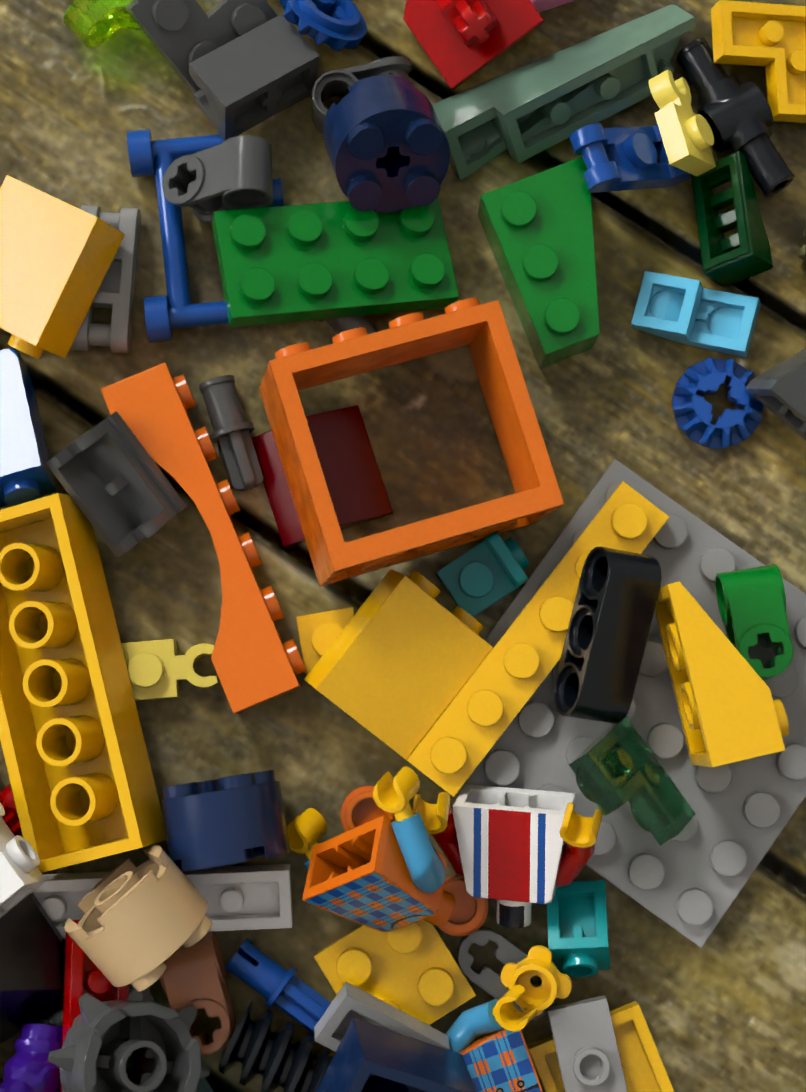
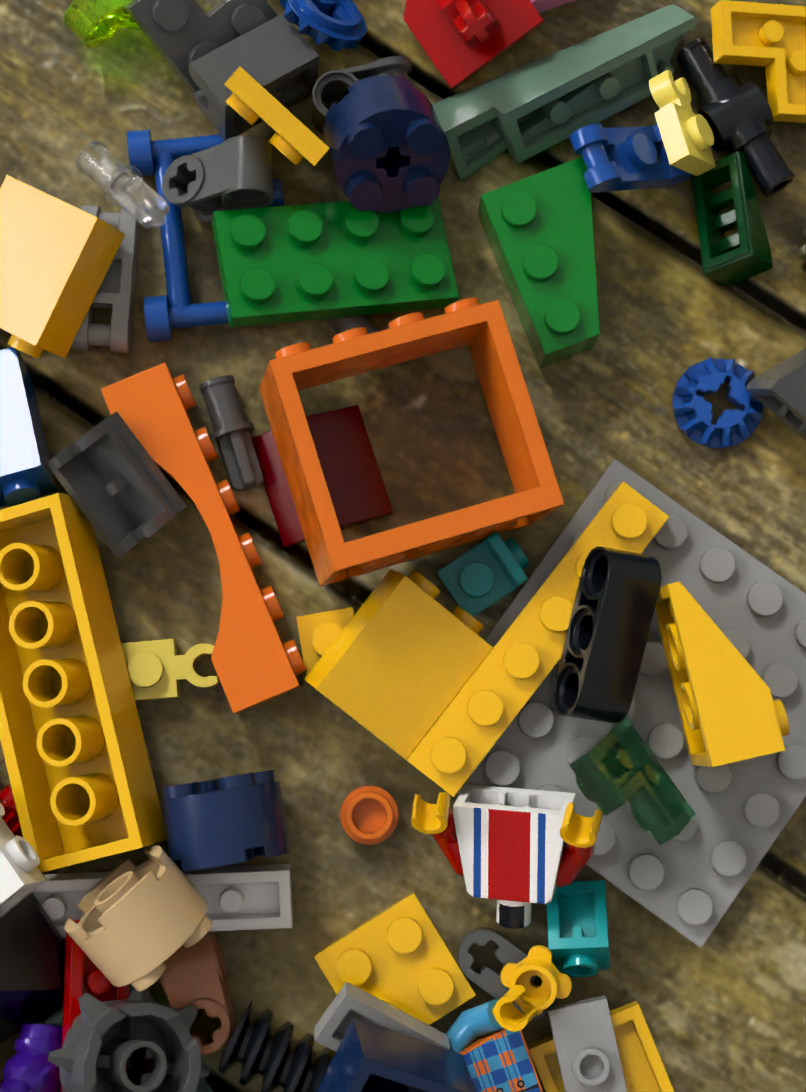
blue axle [224,938,331,1035] -> none
torso [287,766,455,932] -> none
orange tile [437,875,489,936] -> none
medium azure slope [631,271,761,358] -> none
green piece [715,564,793,681] -> none
none -> clear axle [76,141,170,228]
none -> yellow plate [224,66,330,166]

